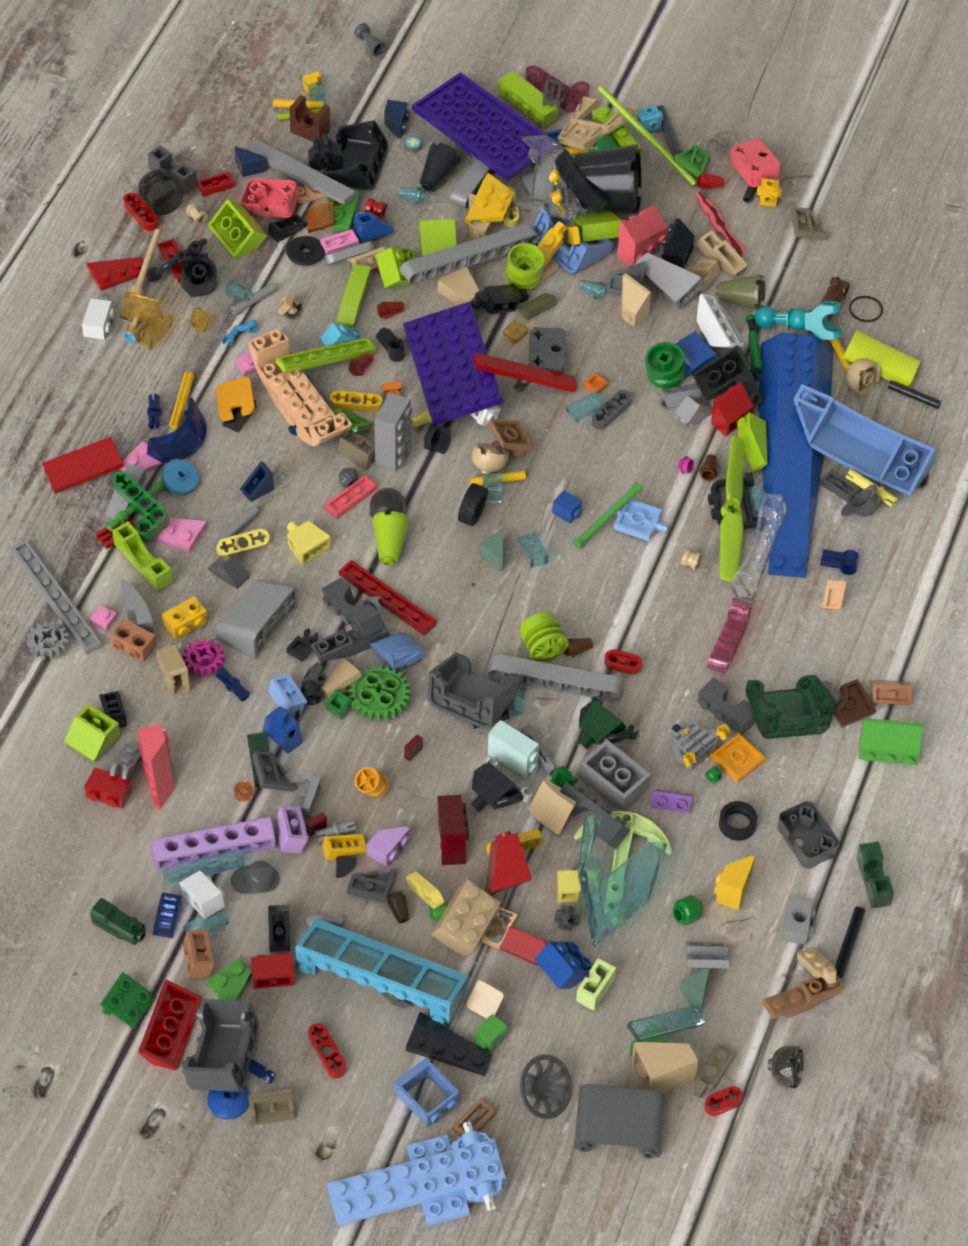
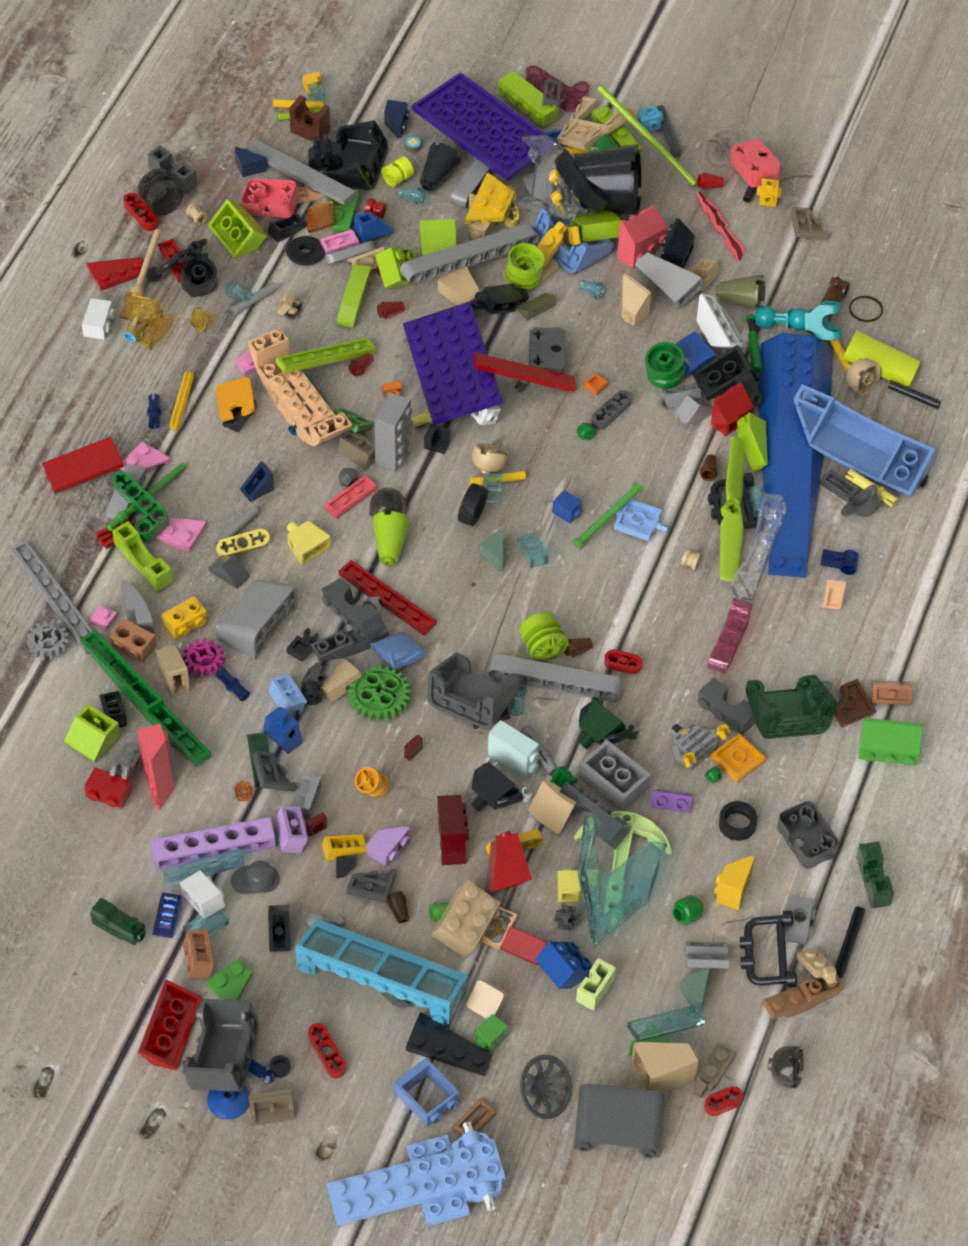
green hinge [100,972,156,1029] -> none
clear blue windscreen [147,398,207,463] -> none
dark azure plate [161,459,199,495] -> none
red tile [197,172,235,197] -> none
dark azure arm [222,320,258,347] -> none
red brick [251,953,295,989] -> none
light grey pin [314,819,356,844] -> none
medium azure slope [320,322,362,346] -> none
green slope [325,690,352,719] -> none
yellow beam [330,391,382,412] -> none
dark grey piece [354,23,386,56] -> none
black piece [376,327,405,362] -> none
light yellow beam [406,871,444,909] -> none
medium nougat slope [488,419,533,457] -> none
clear yellow tile [503,319,529,344] -> none
clear light blue tile [566,391,606,422] -> none
dark grey wing [607,261,646,293] -> none
bright green wing [672,145,710,177] -> none
dark pink plate [678,456,694,474] -> none
tan slope [696,230,748,276] -> none
none -> green slope [80,630,212,767]
none -> black tile [269,1055,291,1078]
none -> neon yellow wheel [382,156,414,187]
none -> green piece [576,422,597,440]
none -> black bar [739,910,797,988]

